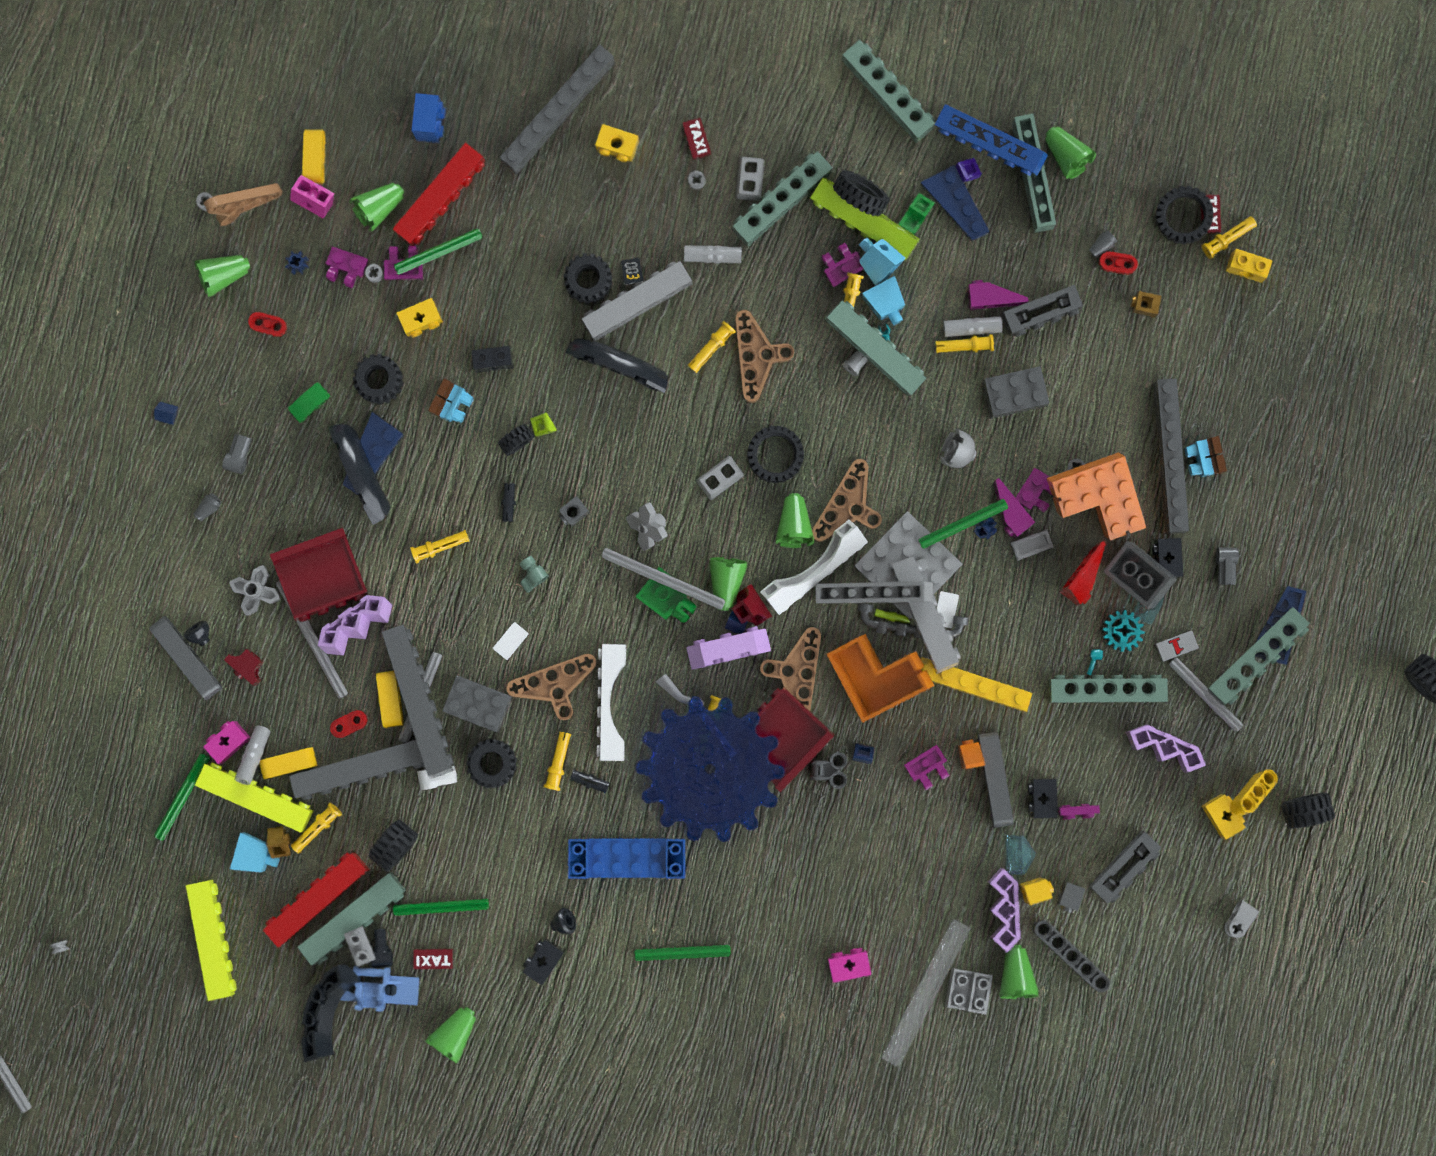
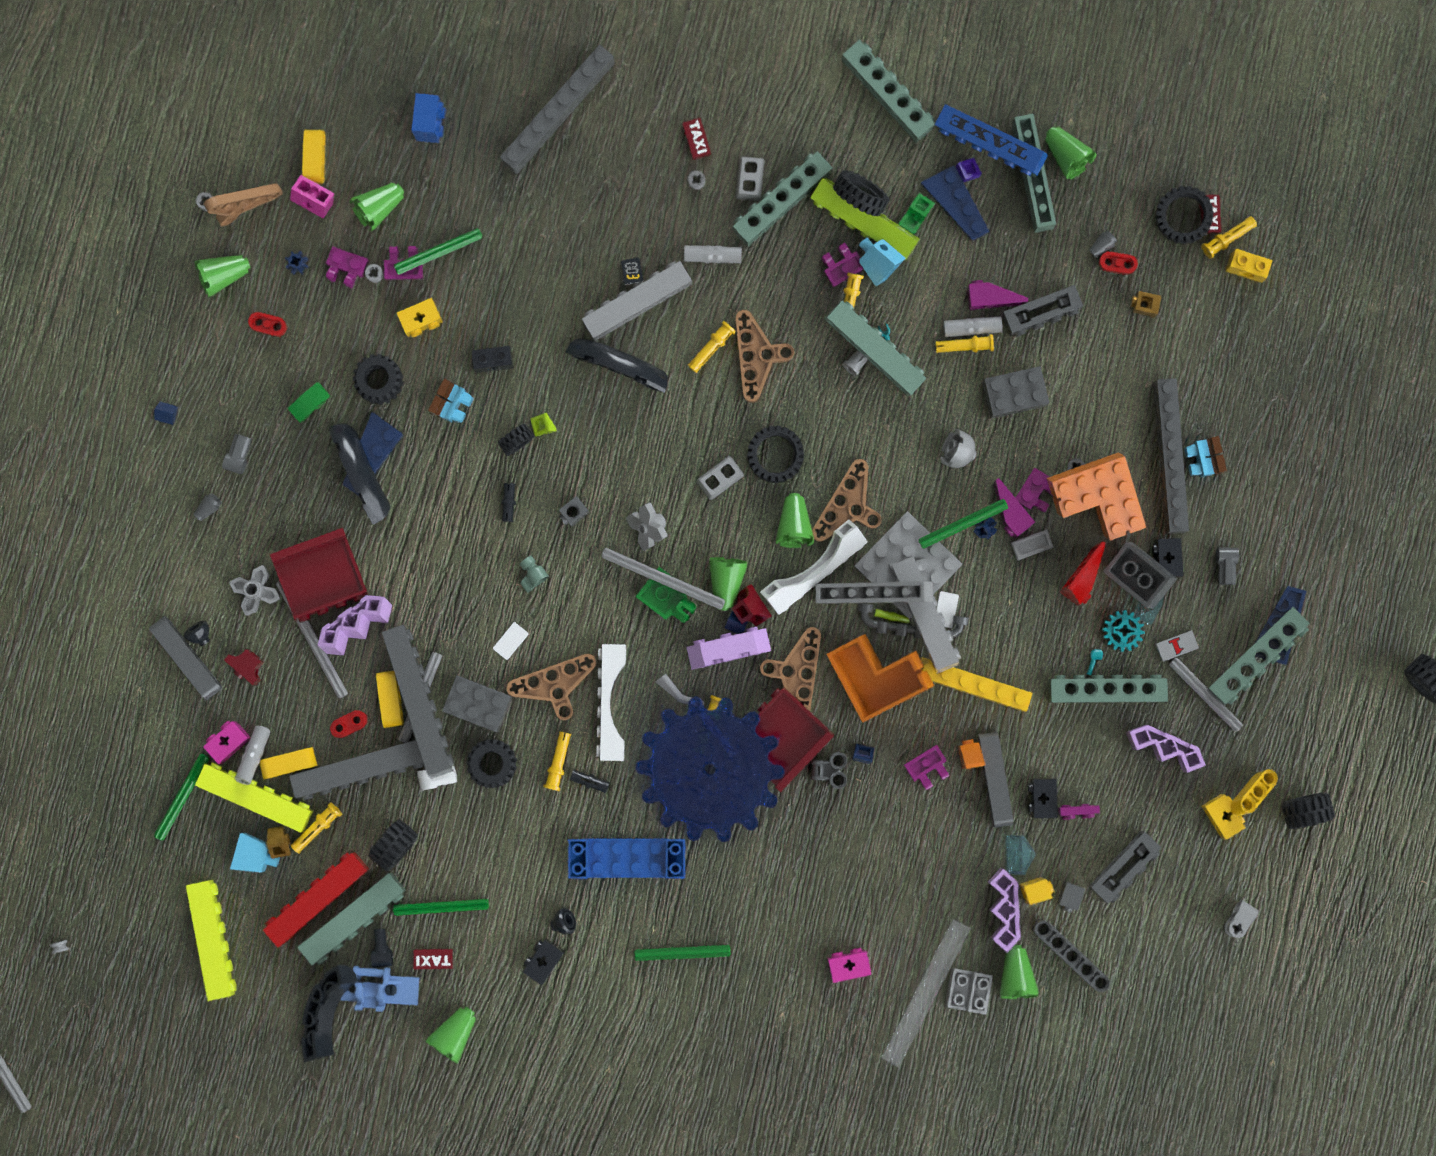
light grey hips [344,926,376,967] -> none
red brick [393,142,485,246] -> none
yellow pin [410,530,469,564] -> none
black tyre [564,253,612,305] -> none
yellow brick [595,124,639,162] -> none
medium azure torso [862,276,905,325] -> none

